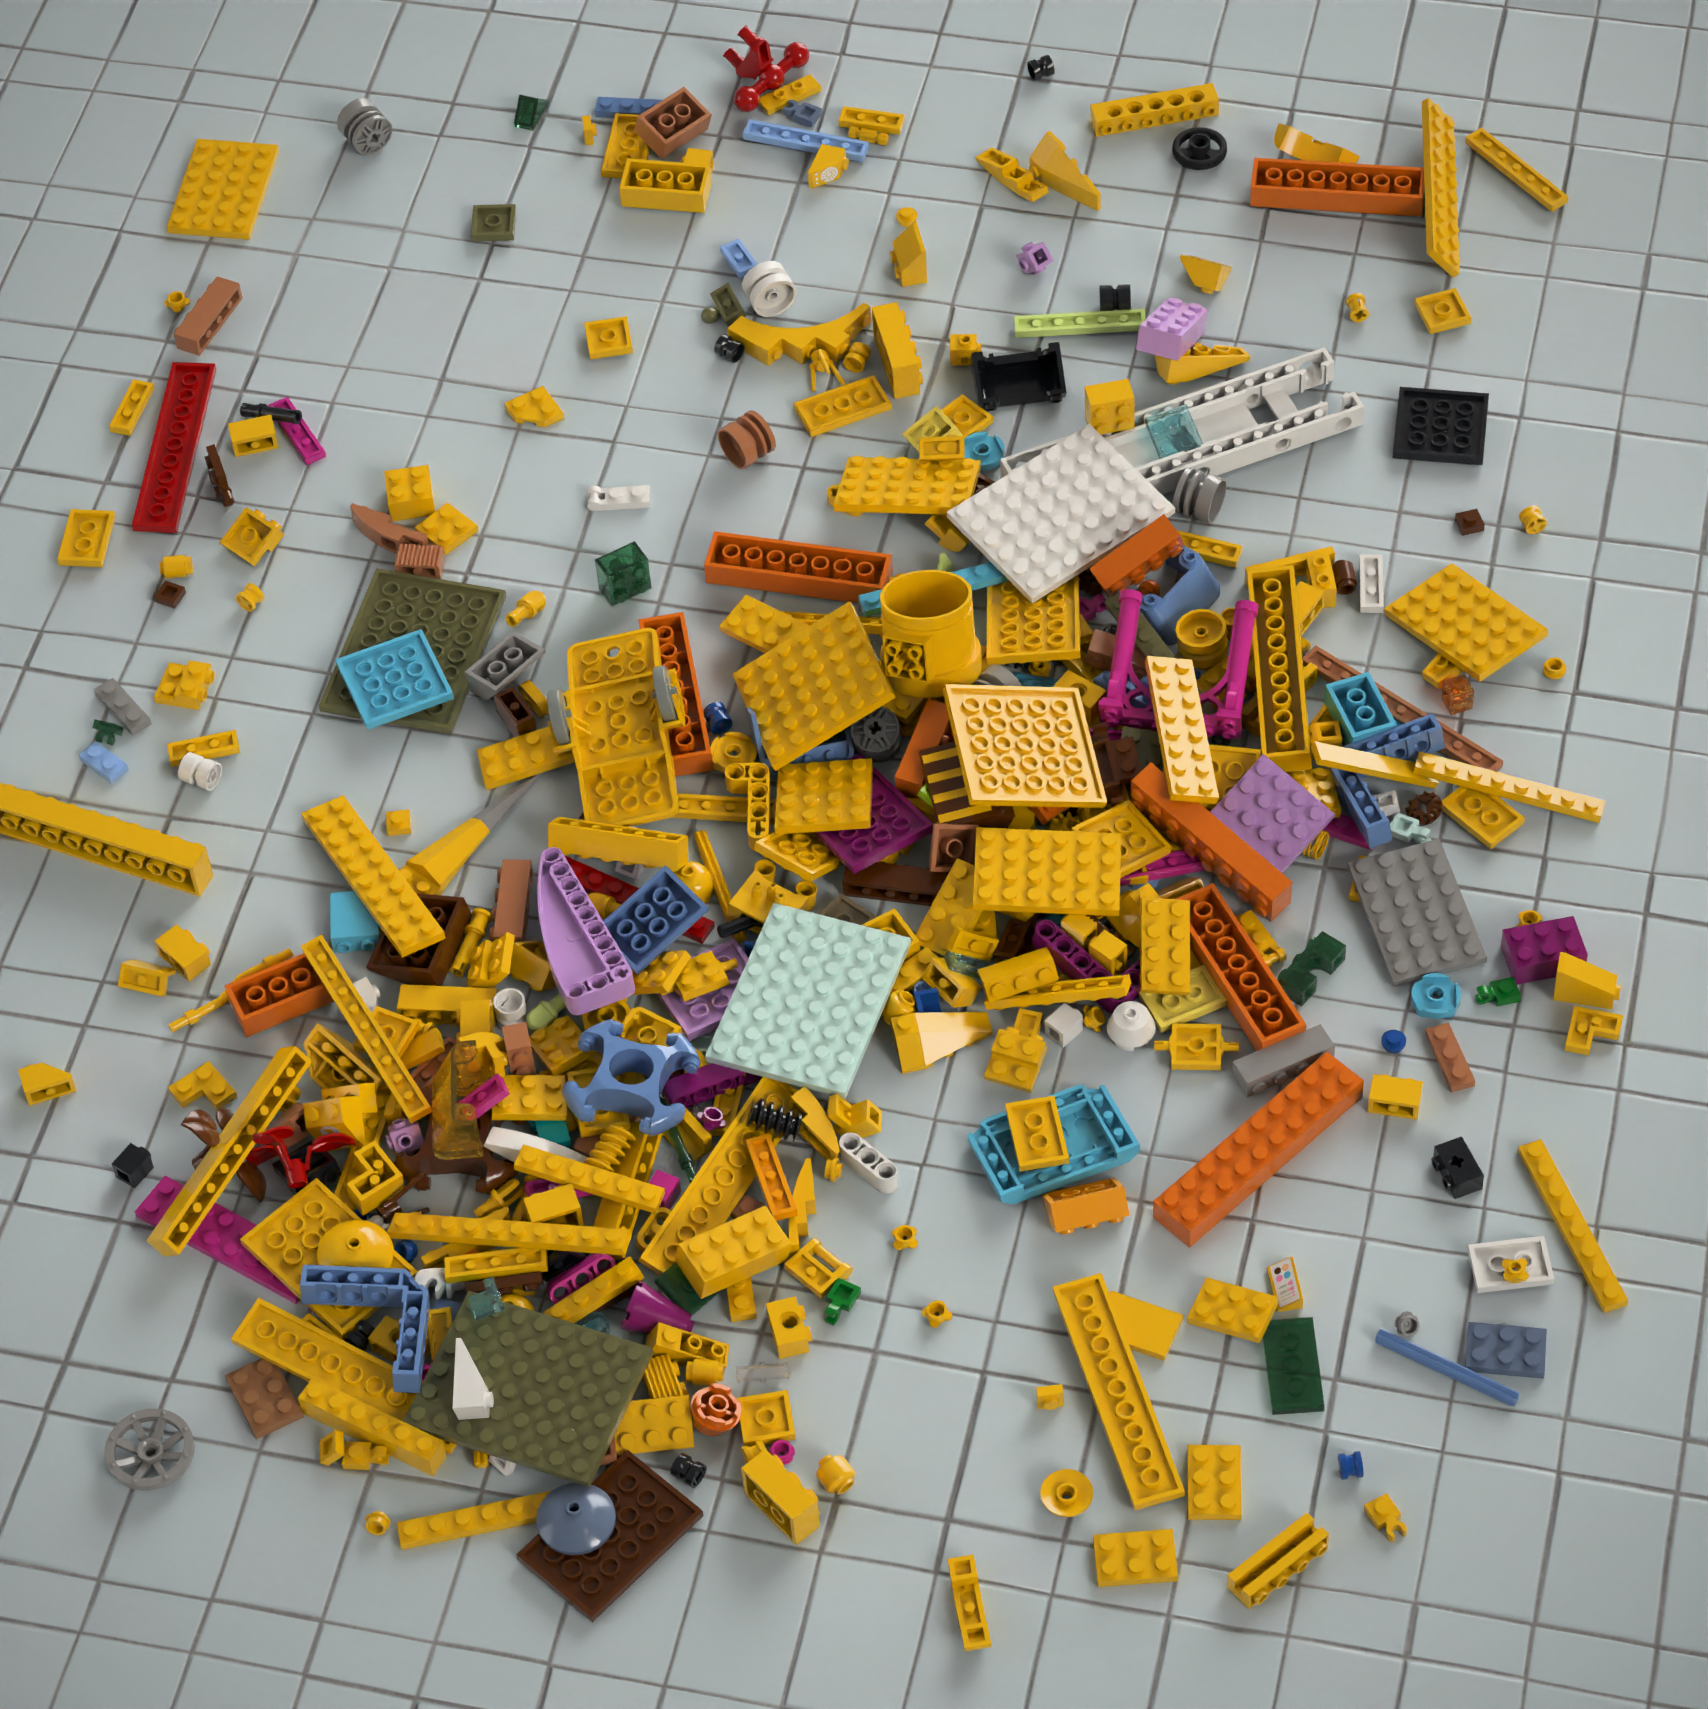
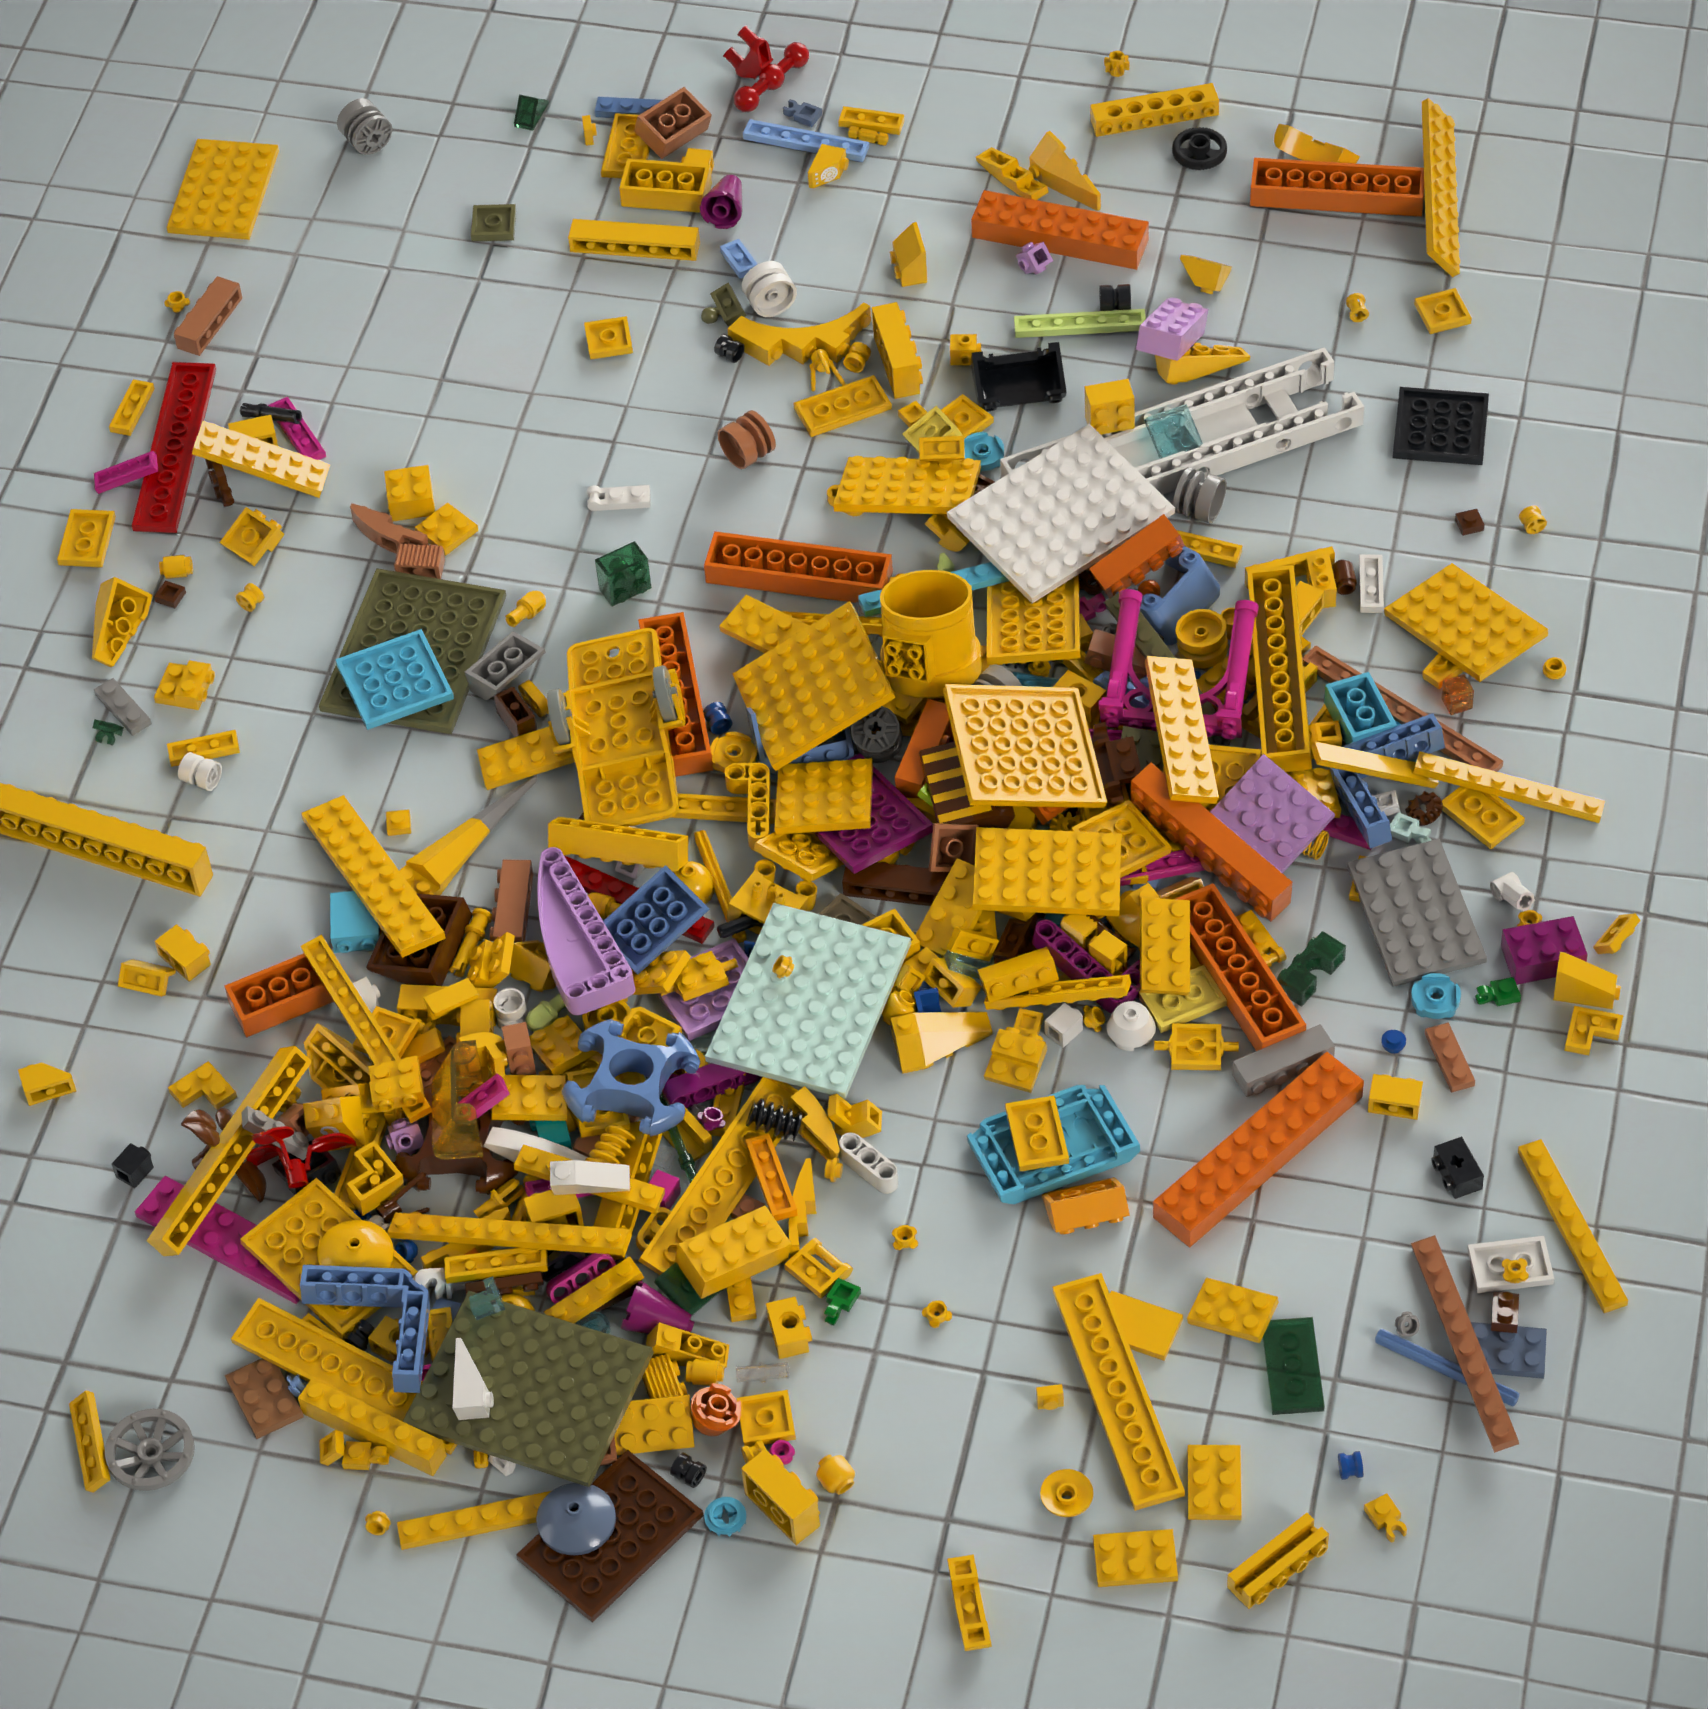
light blue plate [79,741,128,784] -> none
yellow bar [168,948,293,1033] -> none
yellow plate [504,386,564,427] -> none
yellow plate [759,74,821,116] -> none
yellow plate [896,207,918,227] -> none
black wheel [1027,55,1055,81] -> none
slope [1267,1256,1303,1312] -> none
yellow plate [1465,127,1568,212] -> none
none -> yellow plate [69,1390,111,1493]
none -> yellow wedge [92,577,153,667]
none -> dark pink plate [94,451,158,494]
none -> yellow plate [192,421,330,498]
none -> light grey plate [241,1106,309,1160]
none -> light blue plate [286,1375,309,1398]
none -> yellow plate [368,1055,425,1113]
none -> yellow panel [424,978,479,1021]
none -> white slope [550,1160,630,1195]
none -> yellow brick [568,219,700,261]
none -> magenta cone [700,175,742,229]
none -> medium azure gear [704,1497,746,1537]
none -> yellow plate [772,955,794,978]
none -> yellow tile [894,964,926,996]
none -> yellow plate [898,401,928,427]
none -> orange brick [971,190,1149,270]
none -> yellow gear [1104,51,1130,77]
none -> nougat plate [1411,1235,1519,1453]
none -> white piece [1490,872,1535,912]
none -> reddish brown plate [1491,1291,1519,1333]
none -> yellow plate [1593,913,1641,954]

